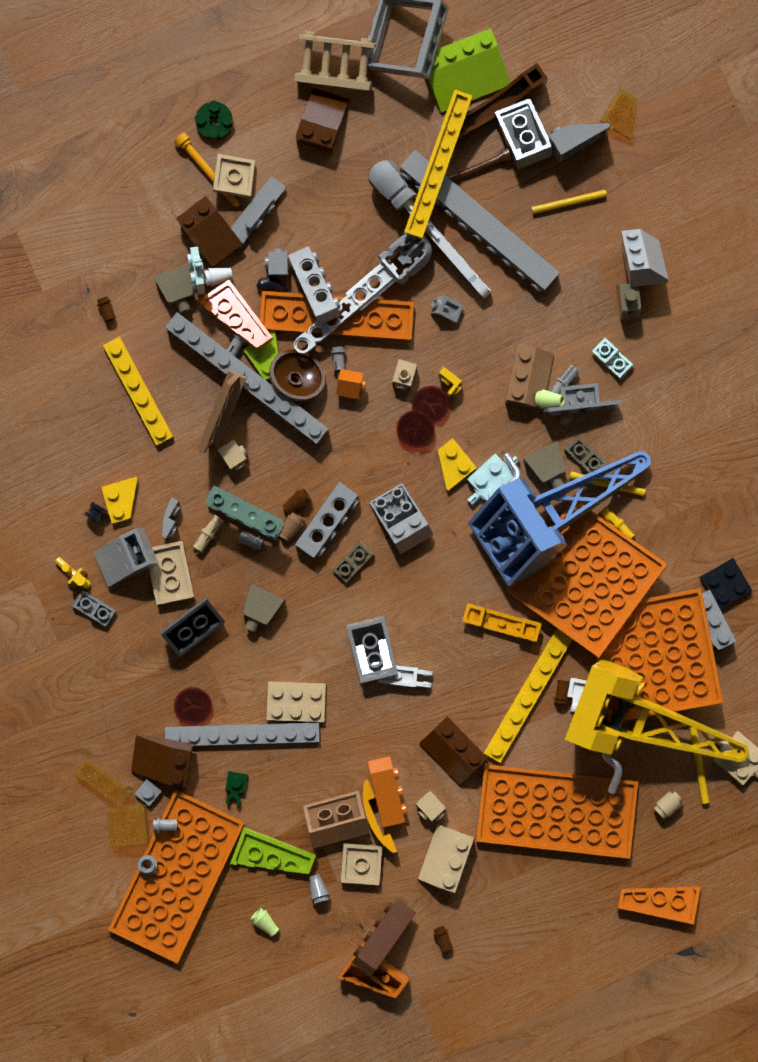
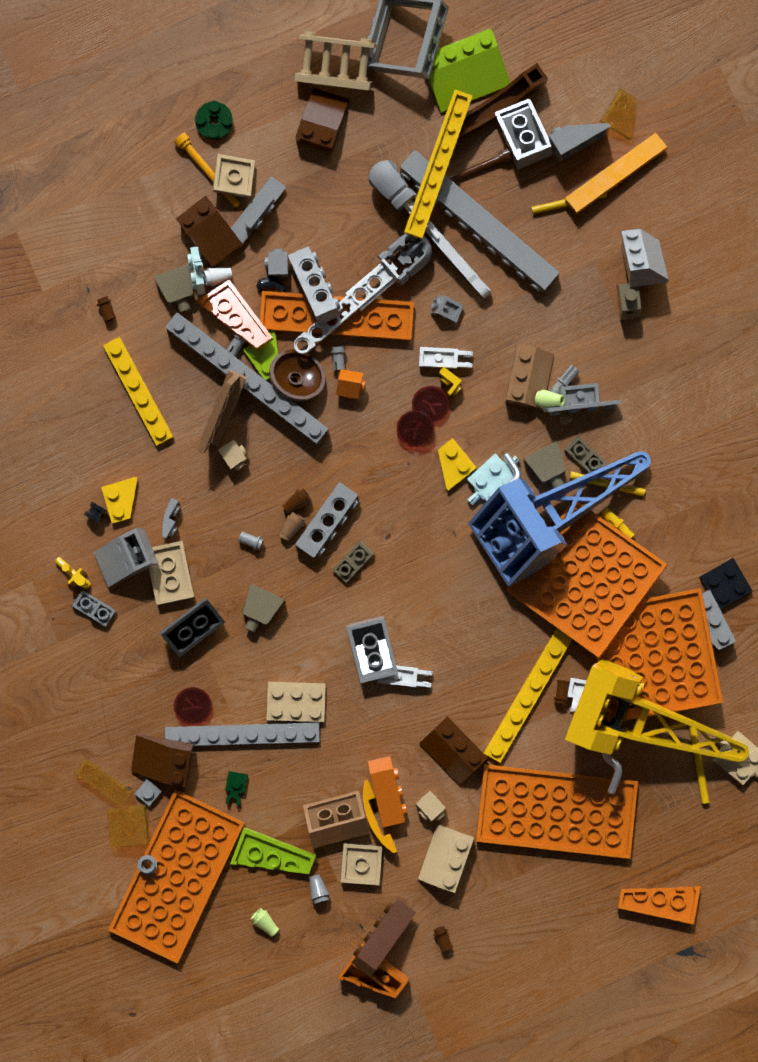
light grey pin [153,818,177,833] -> none
tan pin [193,515,224,553] -> none
sand green fence [205,486,285,541] -> none
light grey slope [369,483,433,555] -> none
tan brick [392,359,417,390] -> none
light orange slope [462,603,542,642] -> none
light aqua slope [592,338,634,380] -> none
tan brick [654,791,683,819] -> none
none -> white hinge [419,347,473,369]
none -> light orange tile [565,133,667,214]

